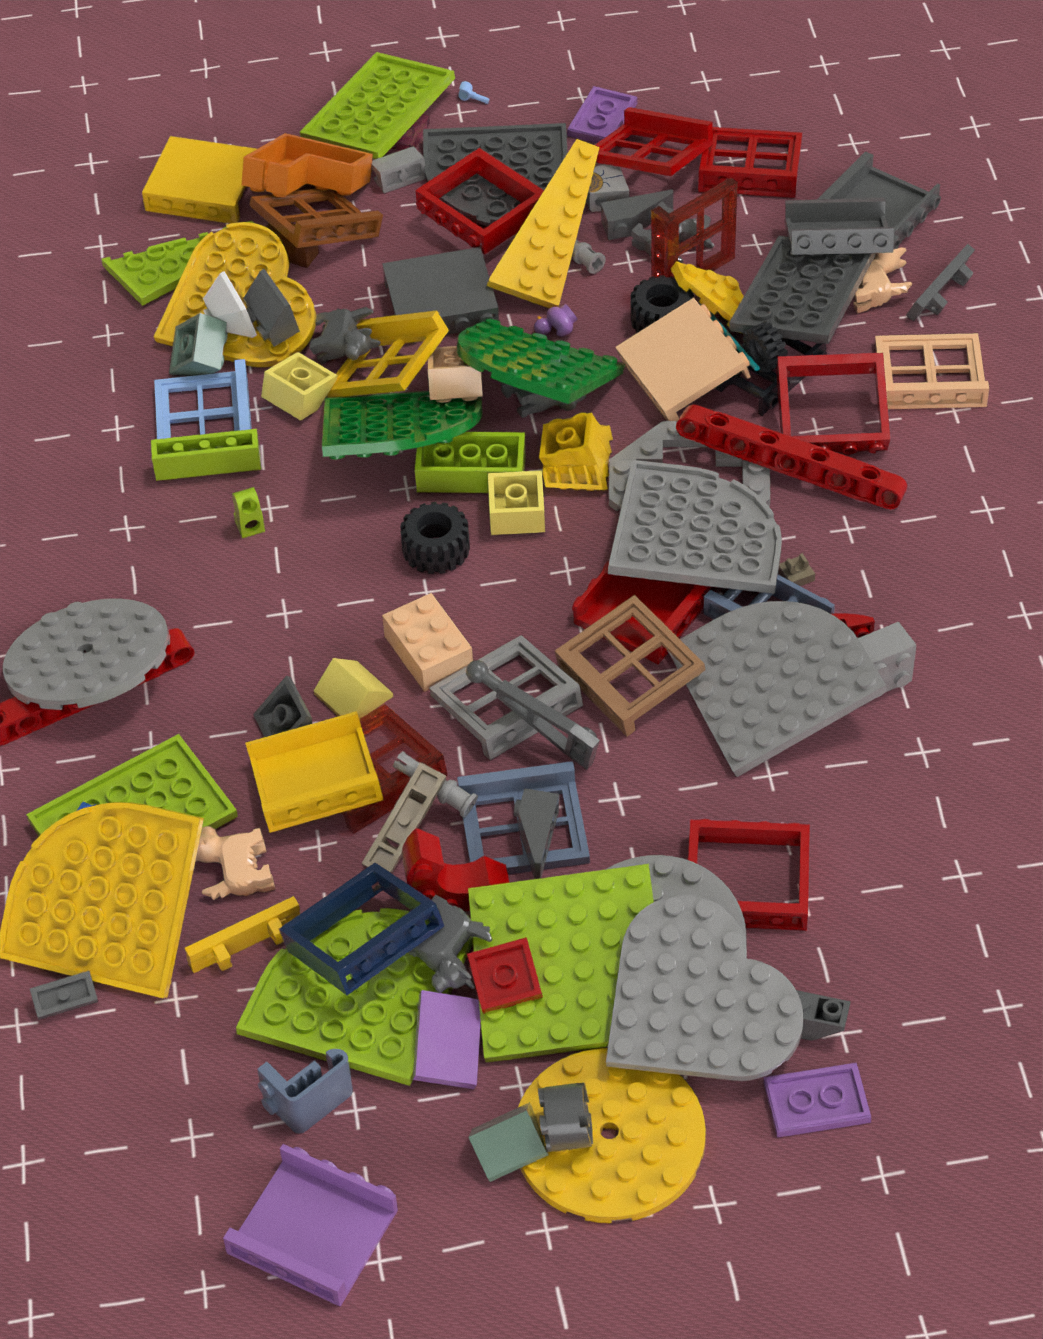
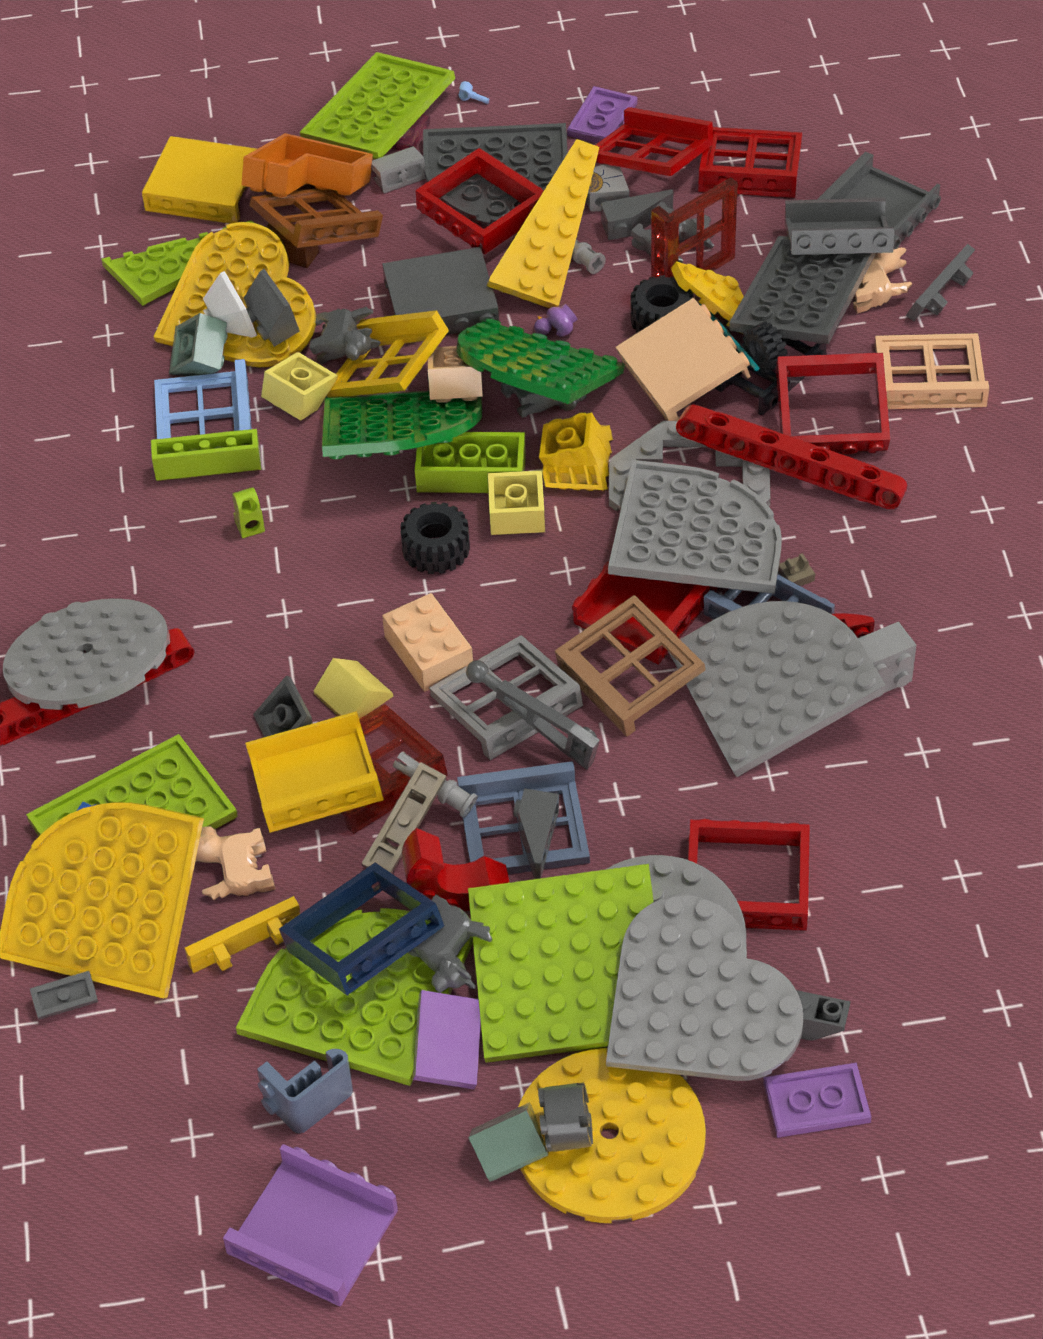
red tile [467,937,543,1014] -> none

